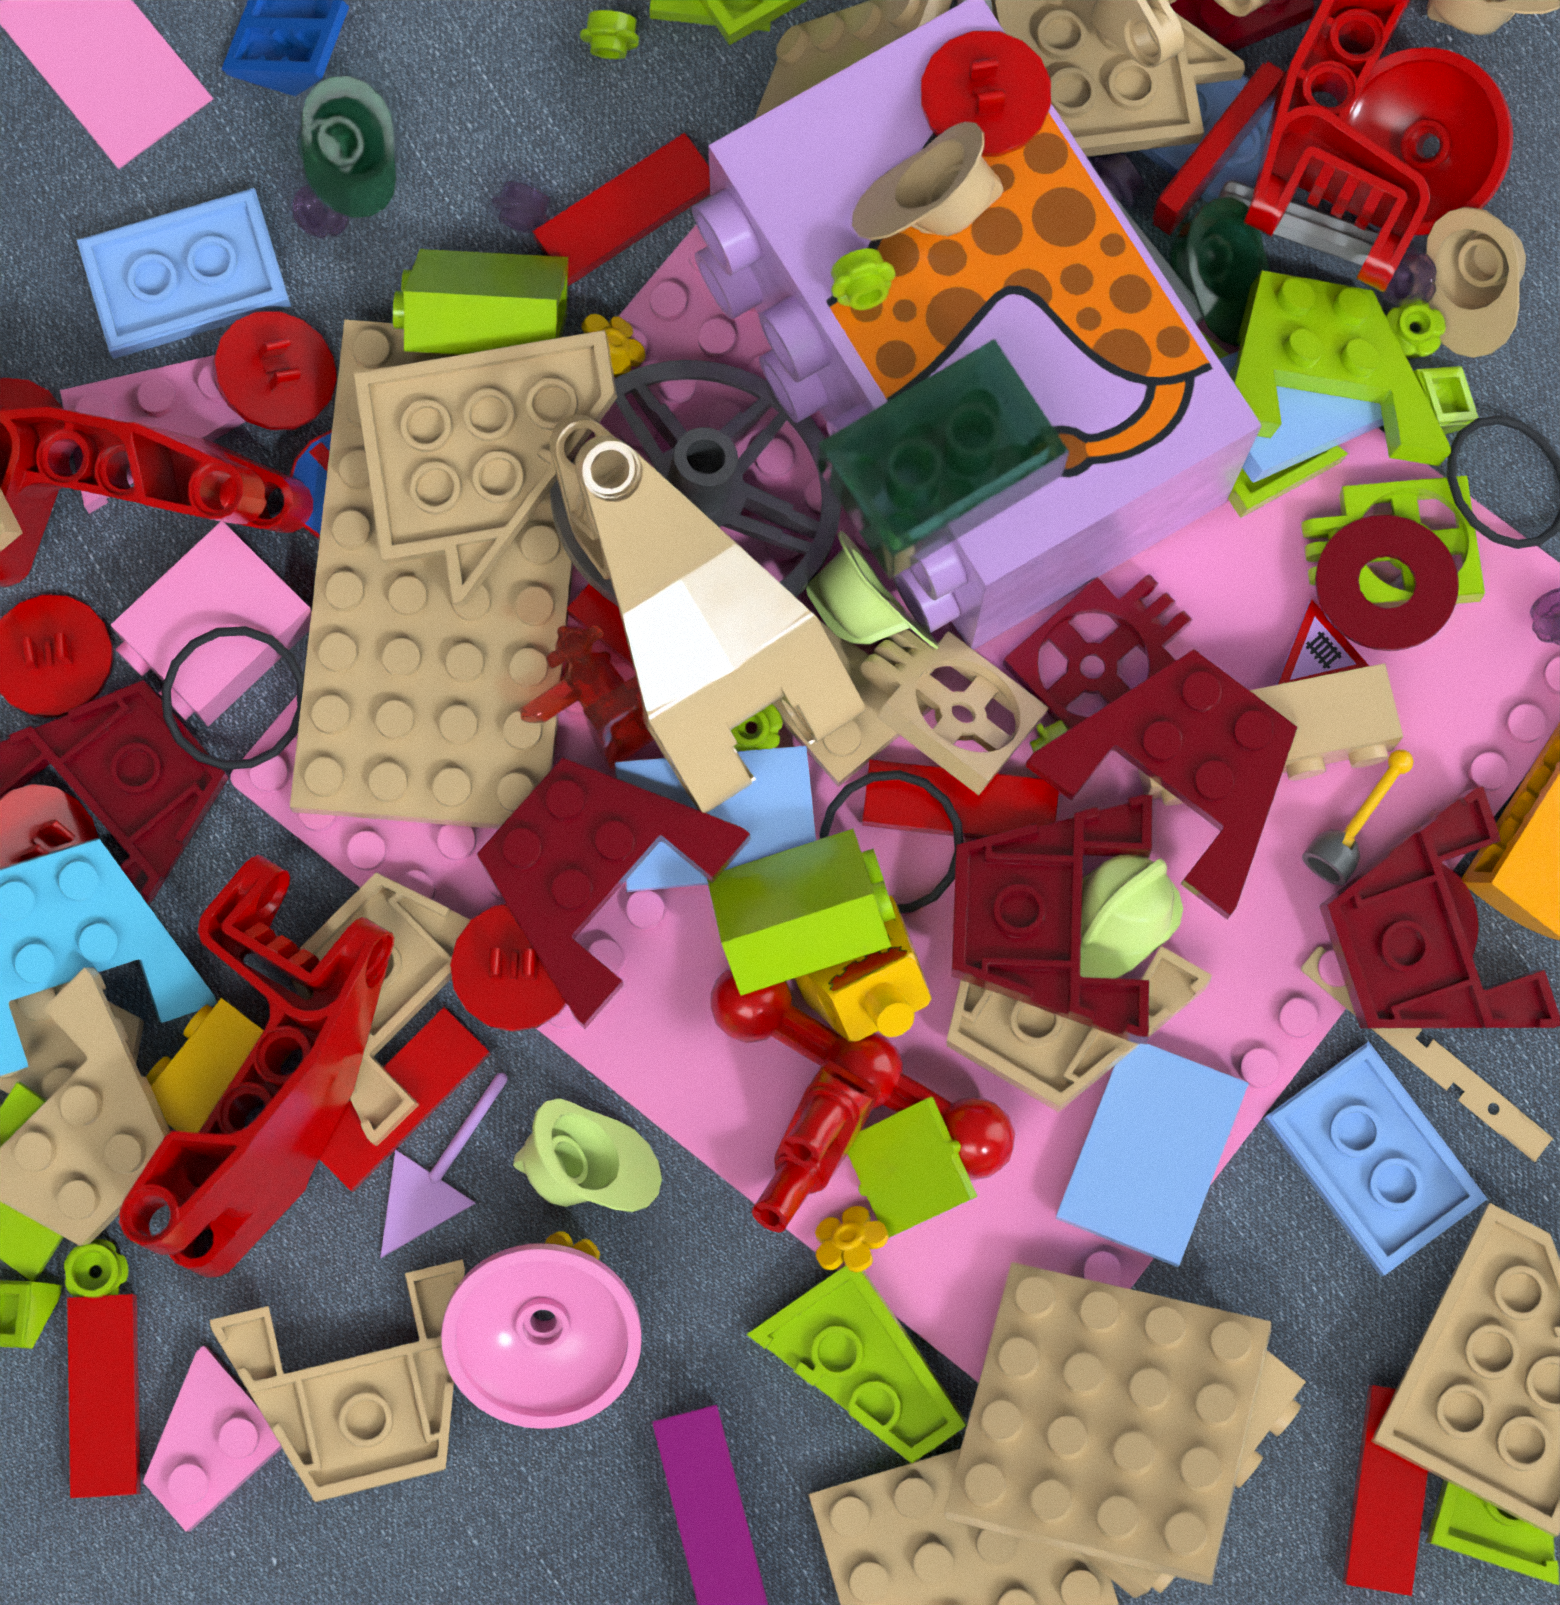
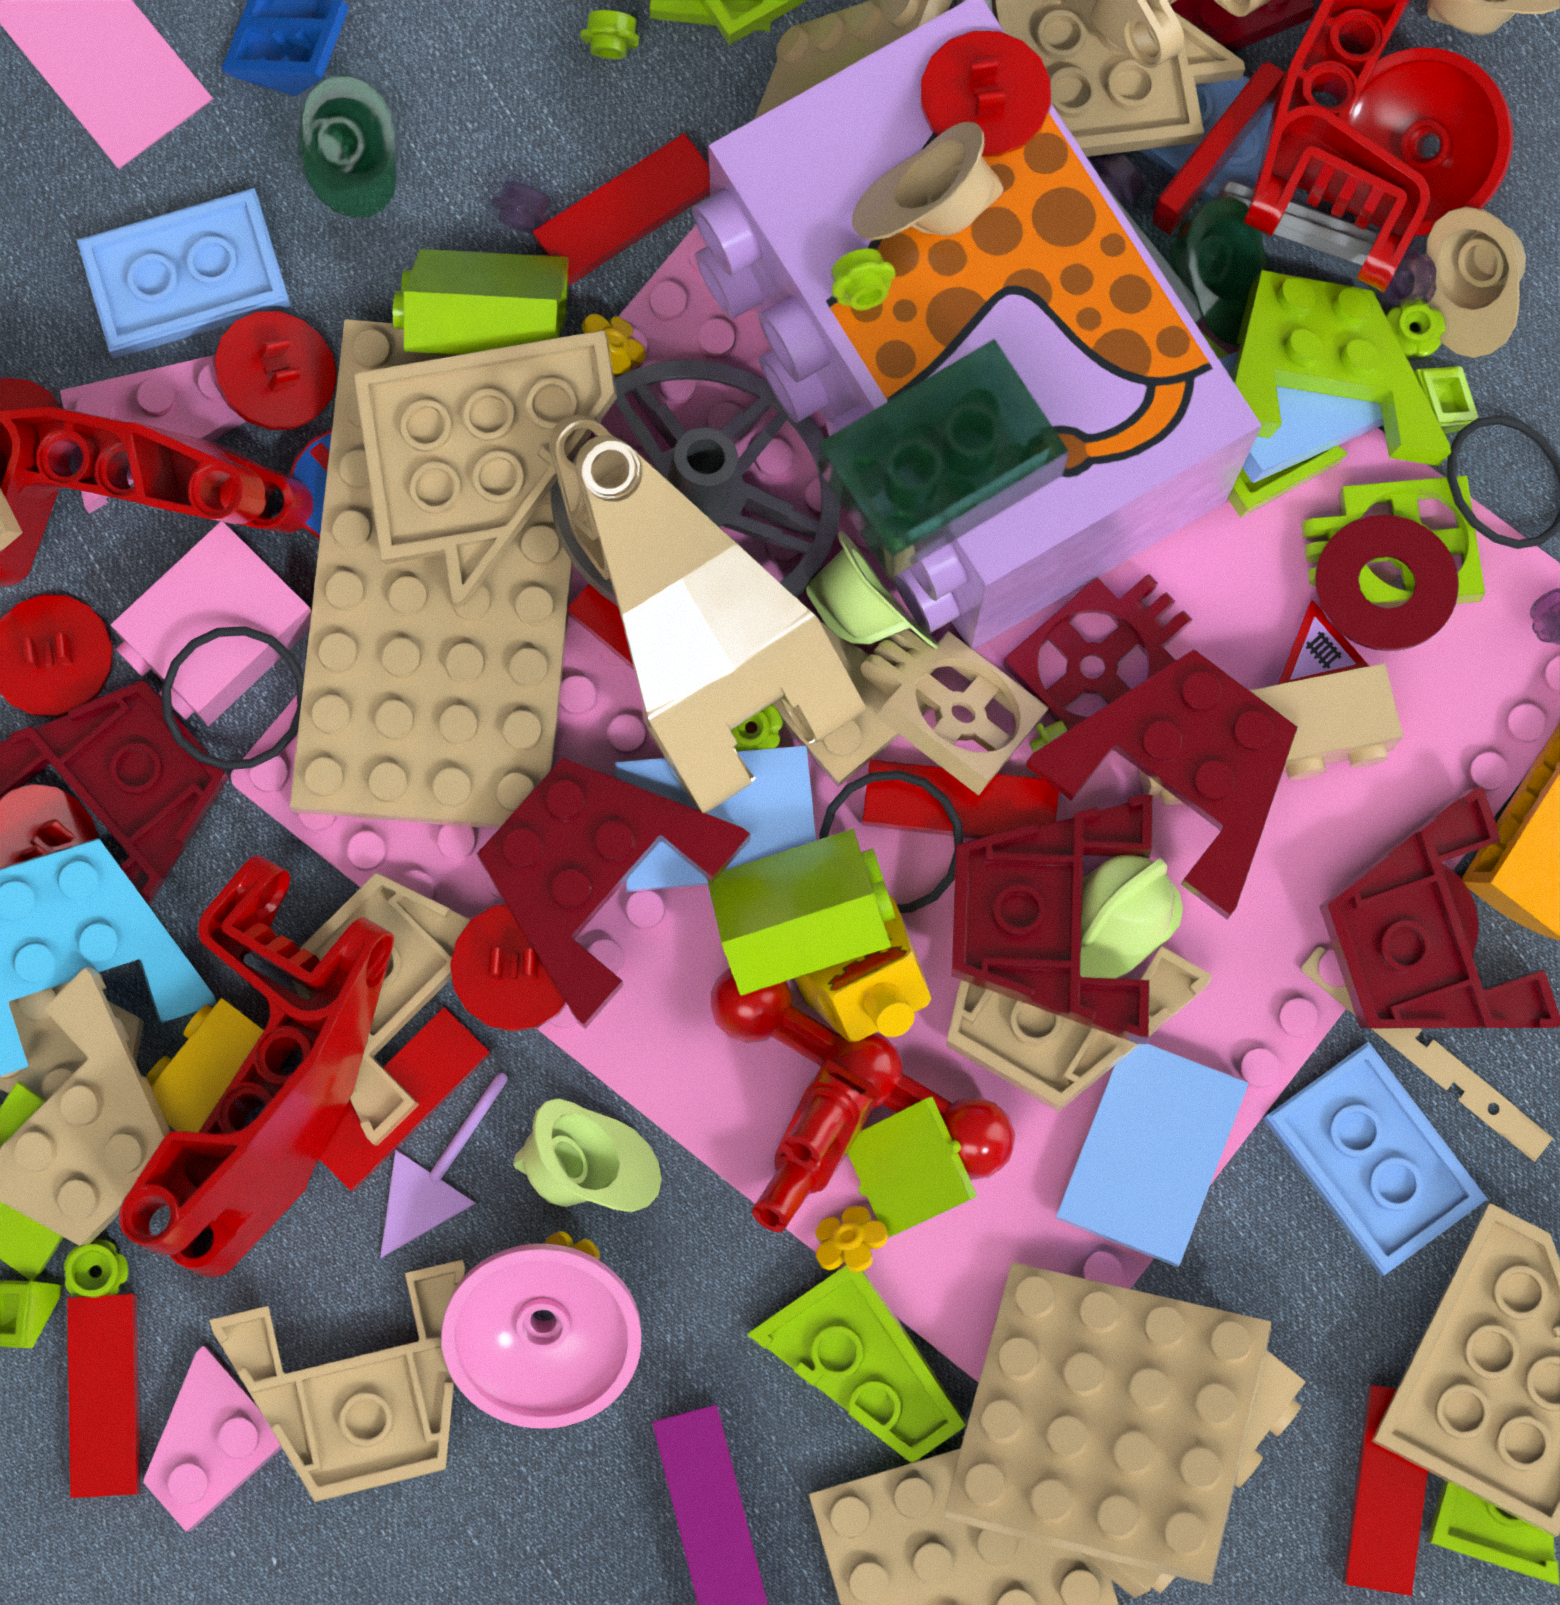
clear purple plate [292,177,350,238] -> none
clear red piece [518,625,654,769] -> none
hinge [1302,749,1414,886] -> none

